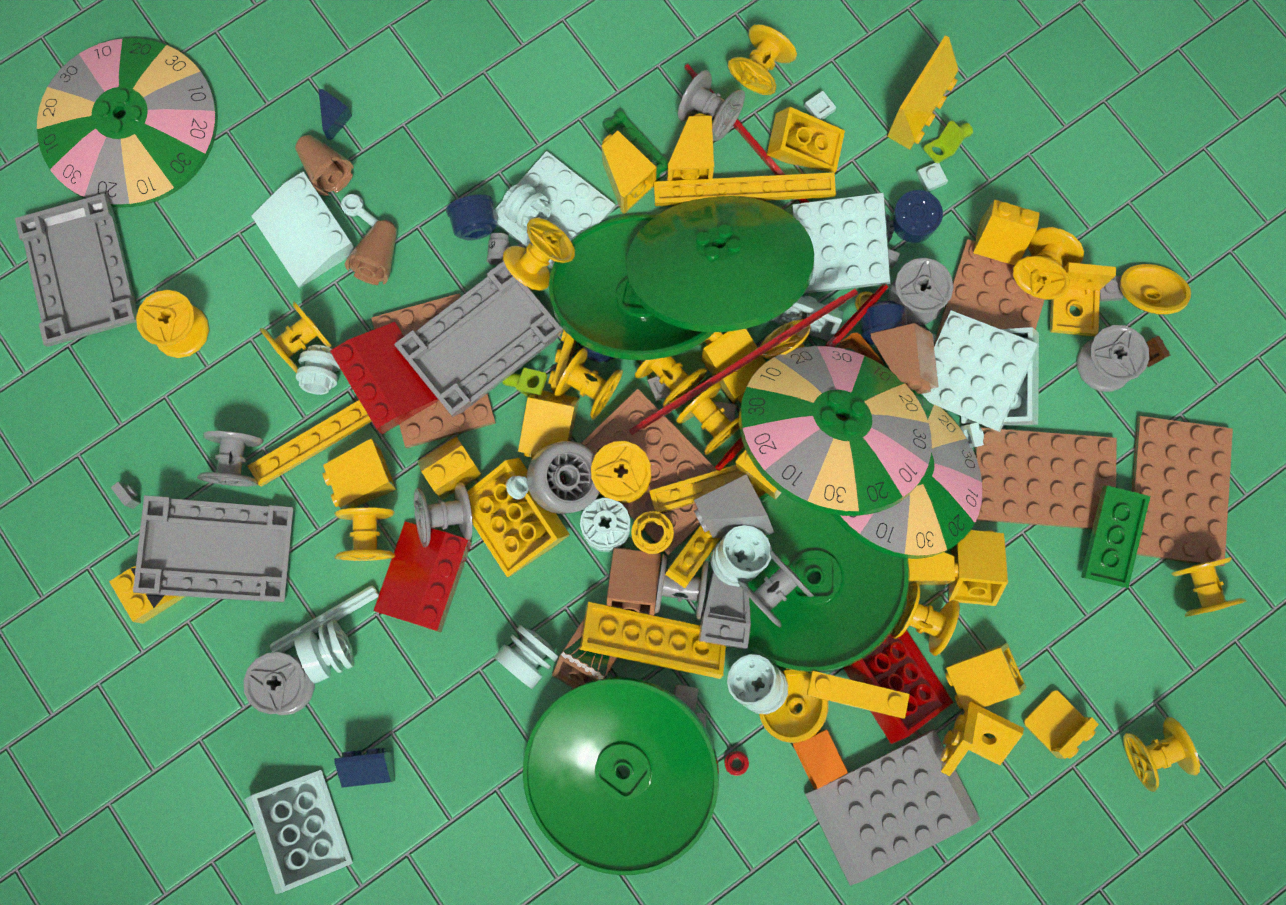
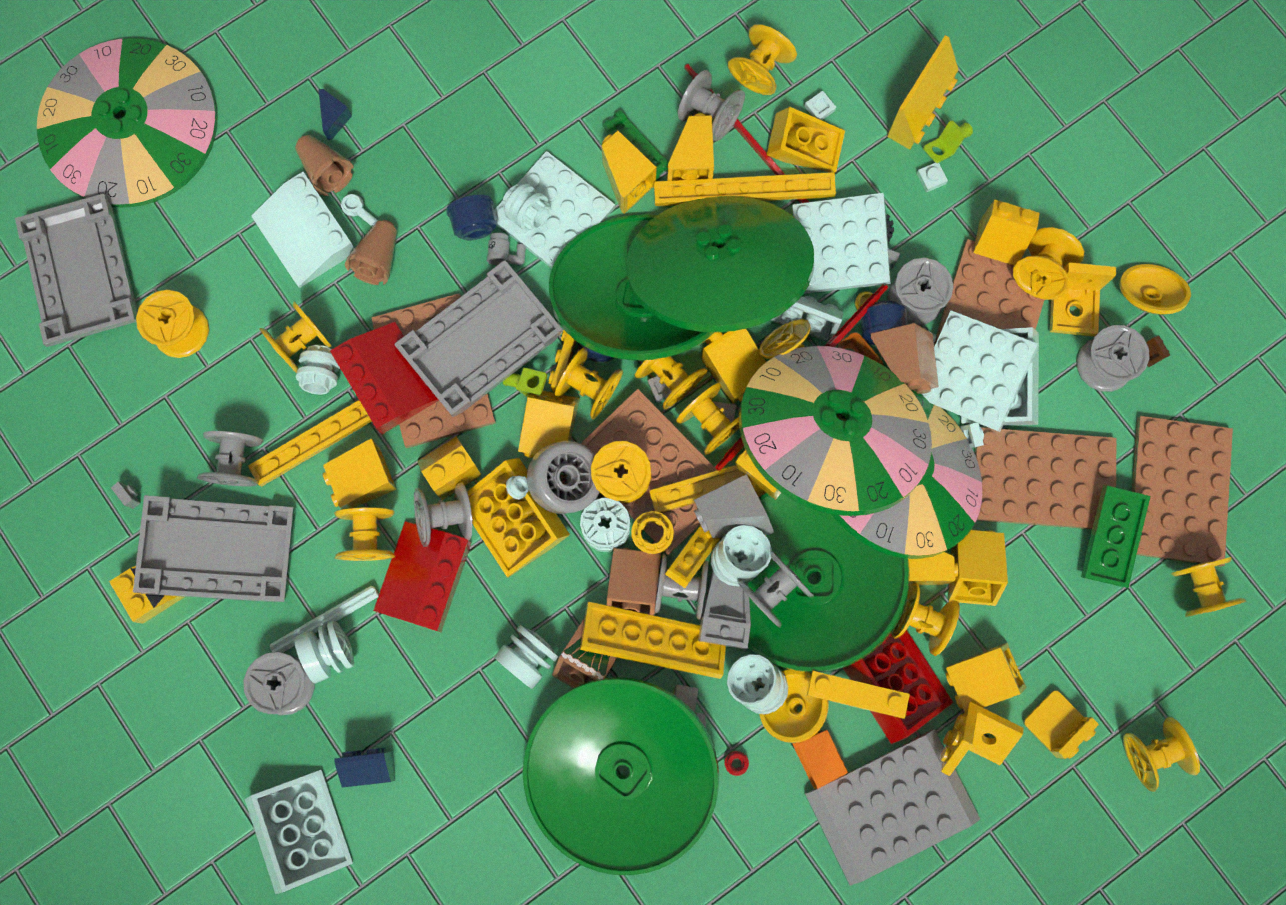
yellow piece [503,218,575,291] -> none
red piece [629,288,858,435] -> none
dark blue wheel [892,190,943,243] -> none
light grey plate [1100,276,1124,302] -> none

